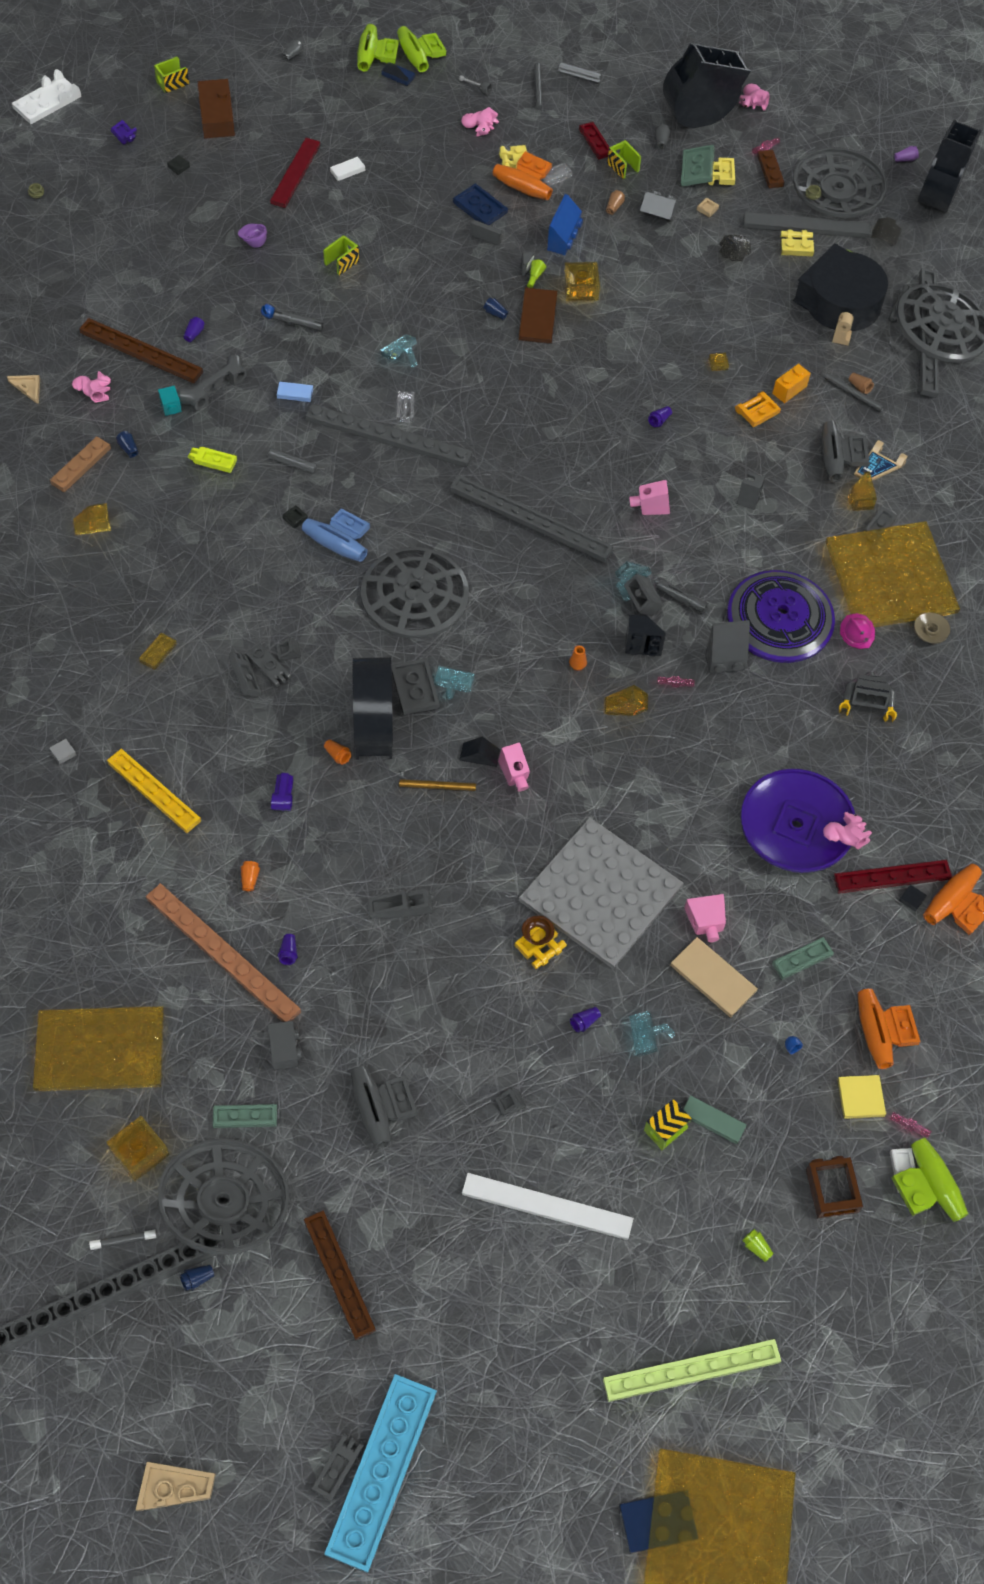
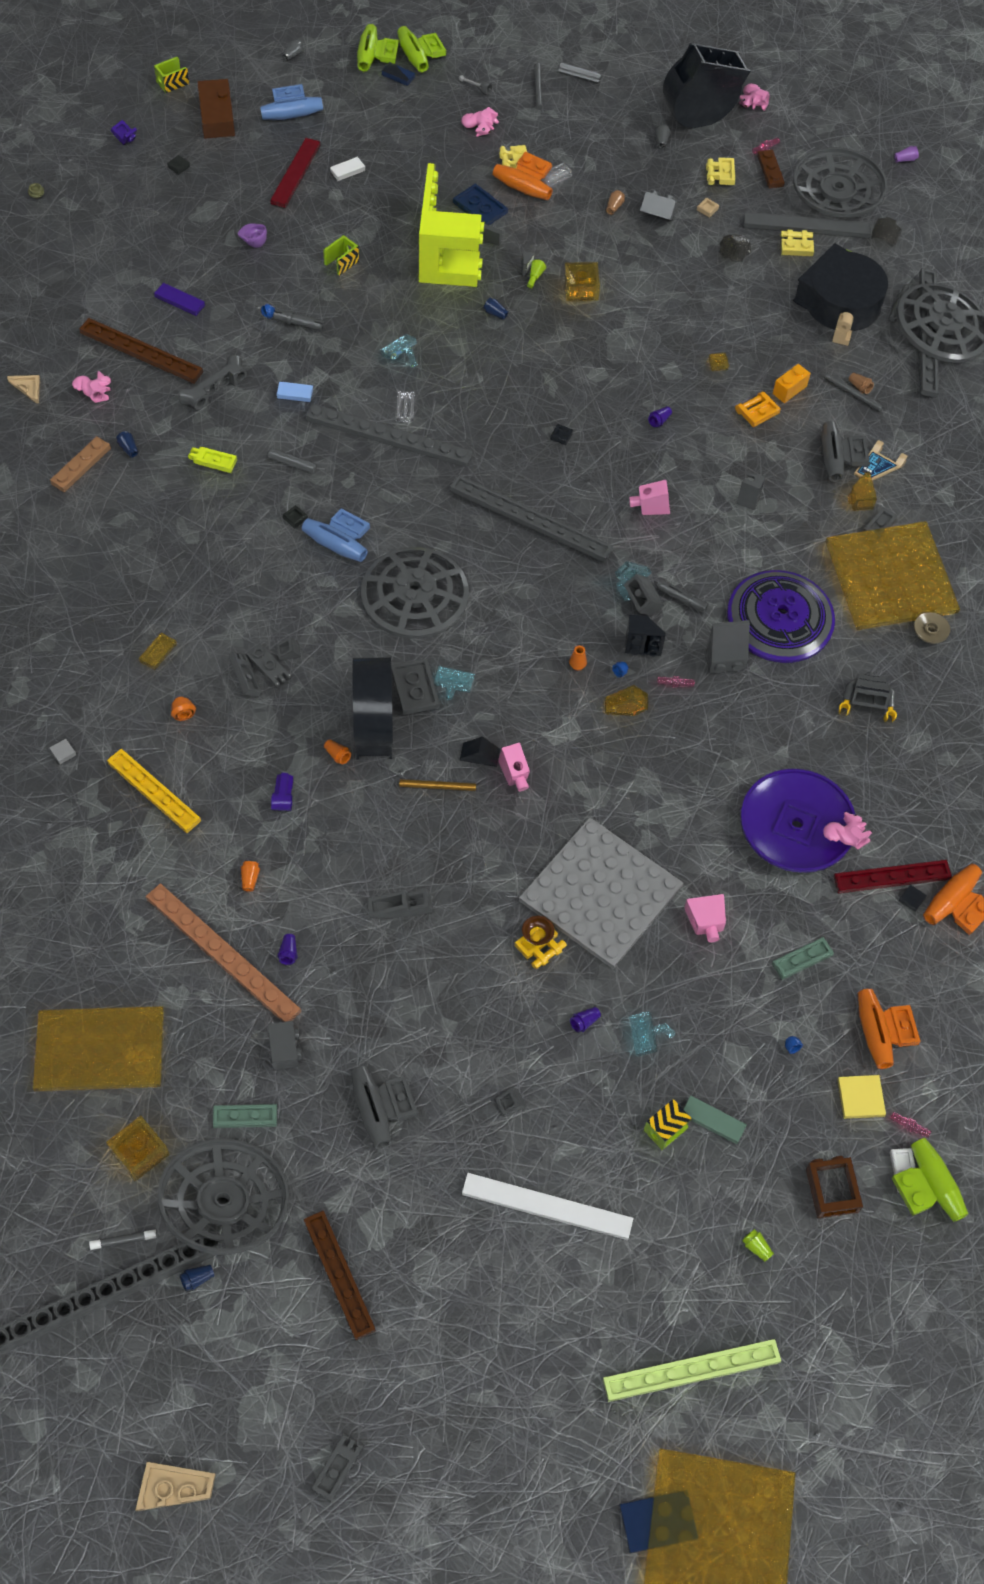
white hinge [12,69,81,124] -> none
clear yellow slope [73,503,111,535] -> none
teal brick [158,385,182,416] -> none
dark purple cone [183,317,205,343] -> none
medium azure plate [324,1374,437,1573] -> none
reddish brown tile [519,288,557,344] -> none
blue slope [547,194,583,255] -> none
dark red tile [579,122,609,160] -> none
lime piece [607,140,641,179] -> none
tan tile [670,937,758,1018] -> none
sand green tile [681,145,715,187] -> none
olive plate [805,185,821,200] -> none
dark pink piece [840,613,875,649] -> none
black brick [918,119,982,213] -> none
none -> dark purple tile [154,283,205,316]
none -> orange cone [171,697,196,721]
none -> medium blue plate [260,84,323,120]
none -> neon yellow bracket [419,163,484,287]
none -> black tile [551,424,573,445]
none -> blue hinge [612,661,628,678]

